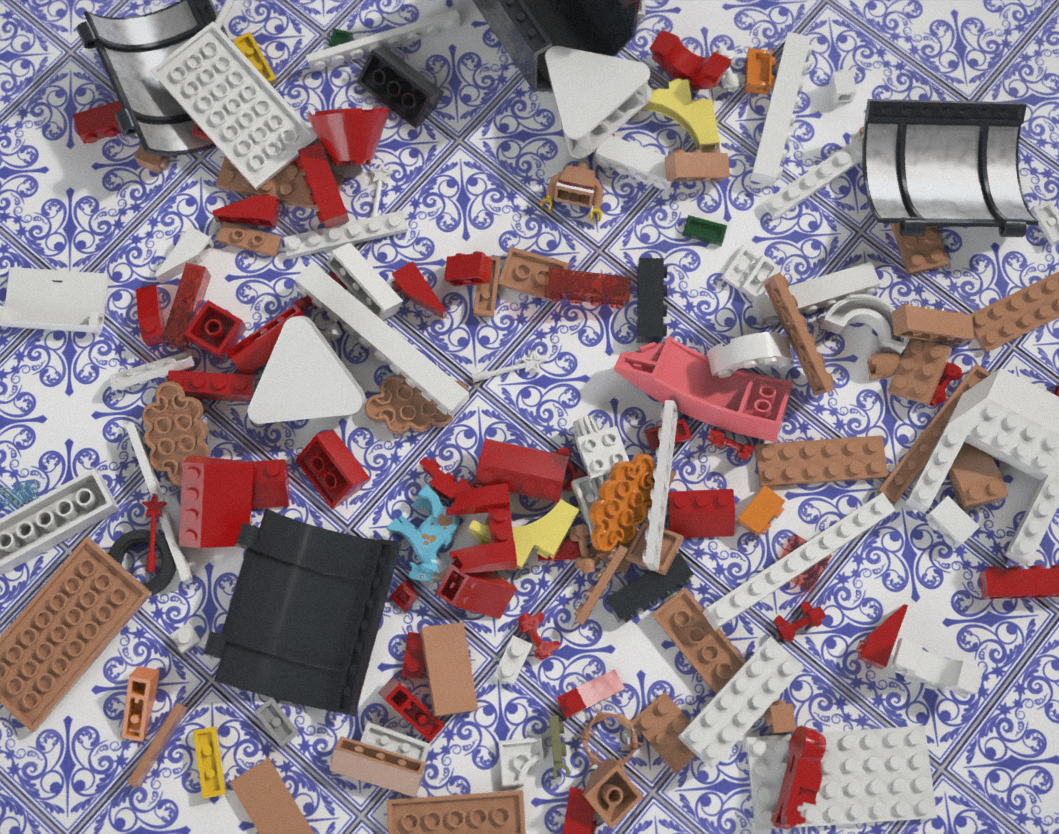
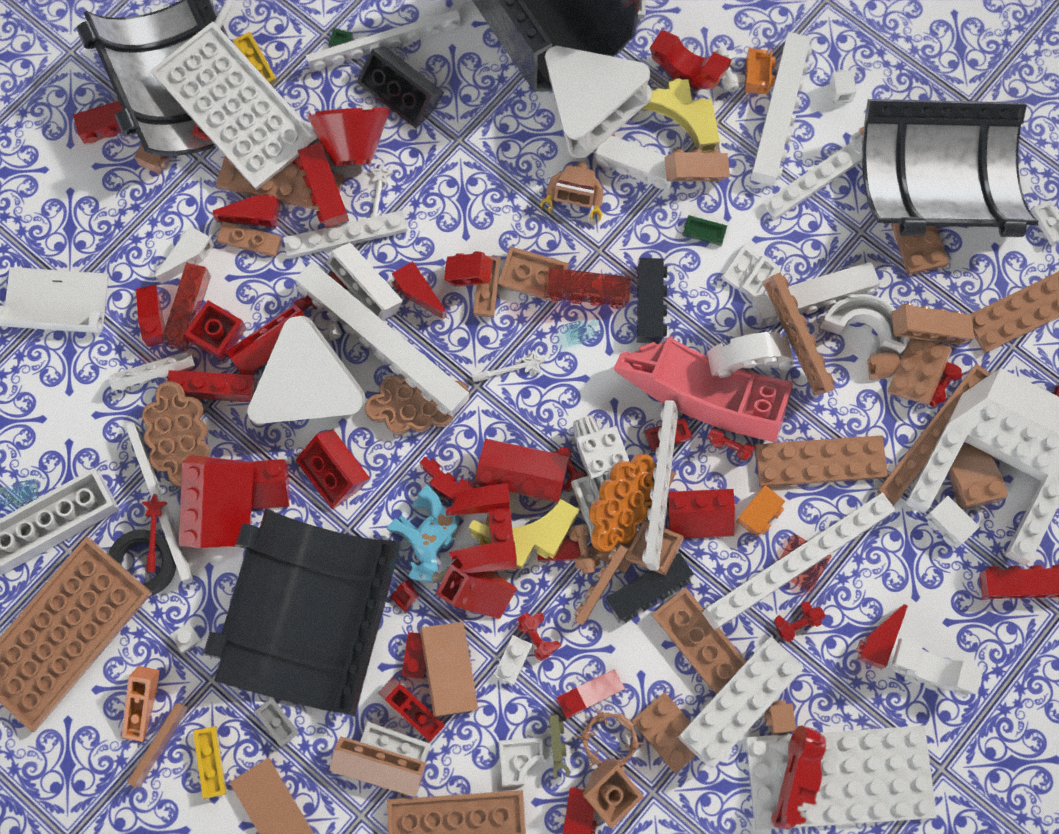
none -> clear light blue plate [563,320,602,346]

